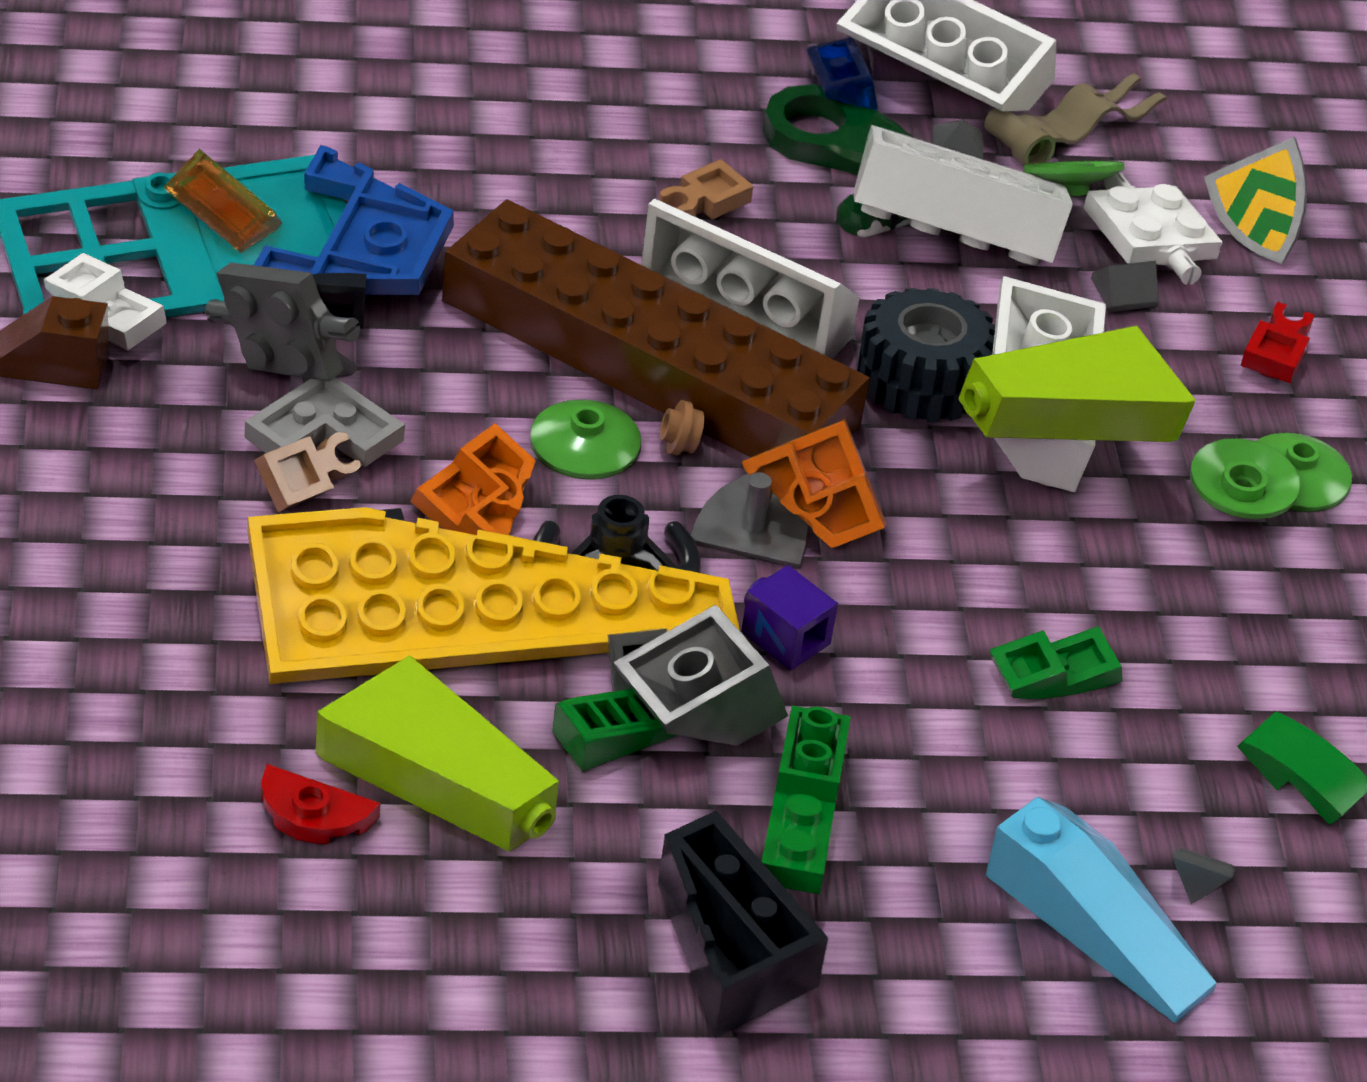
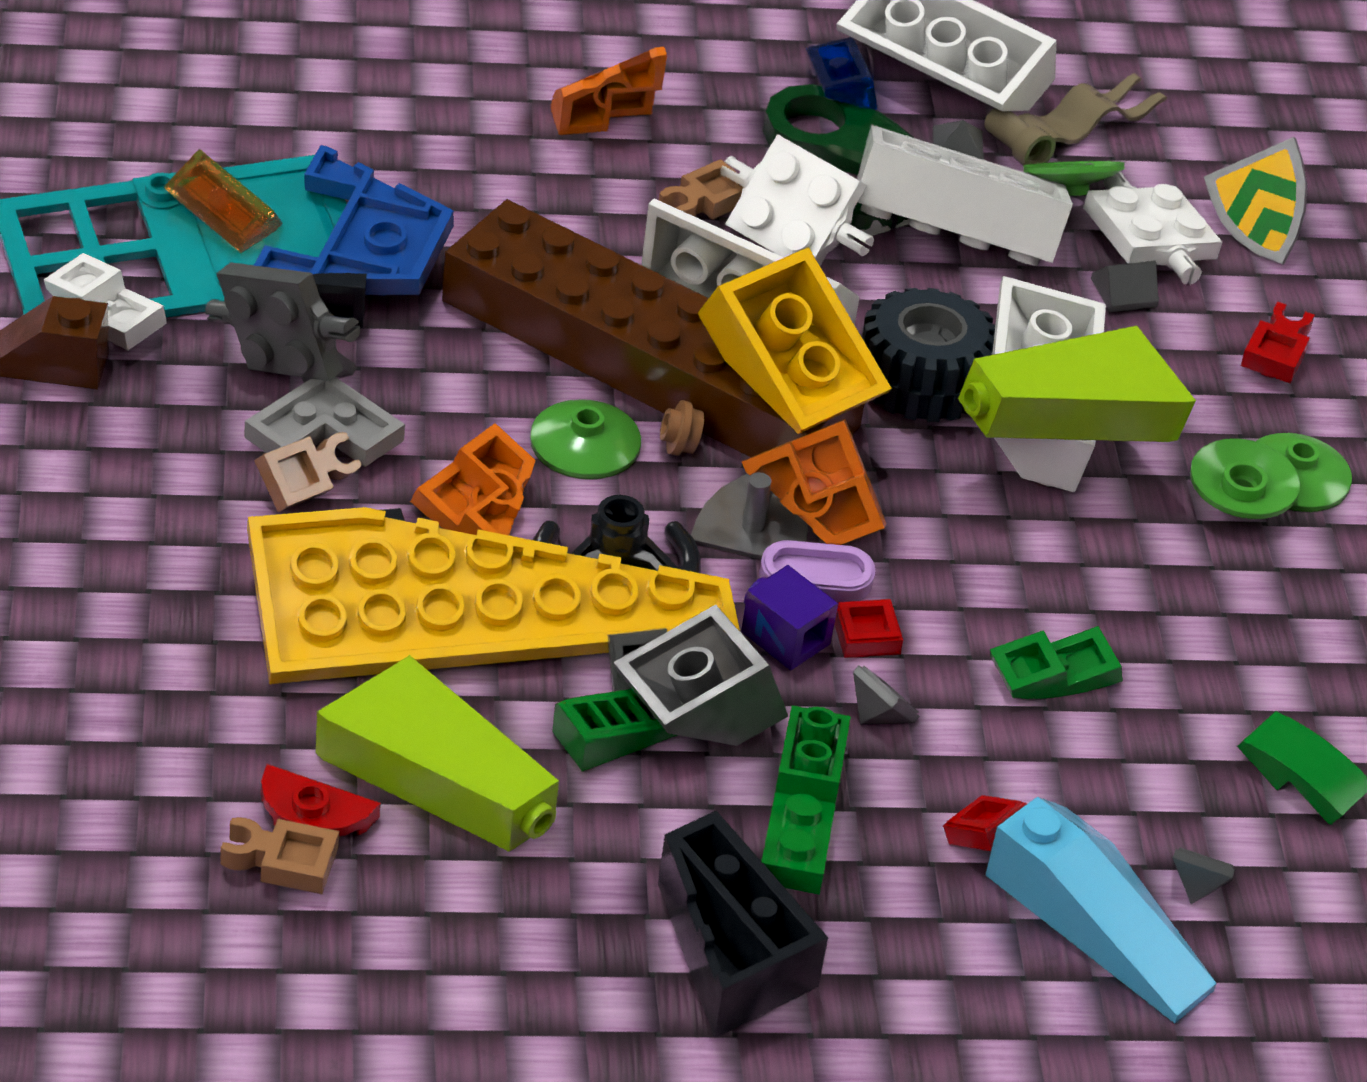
none -> medium nougat plate [221,817,339,894]
none -> orange slope [550,46,667,135]
none -> yellow slope [697,247,892,434]
none -> white plate [721,134,874,265]
none -> lavender tile [759,540,875,602]
none -> red tile [834,599,903,658]
none -> dark grey slope [853,665,920,724]
none -> red tile [943,795,1027,851]

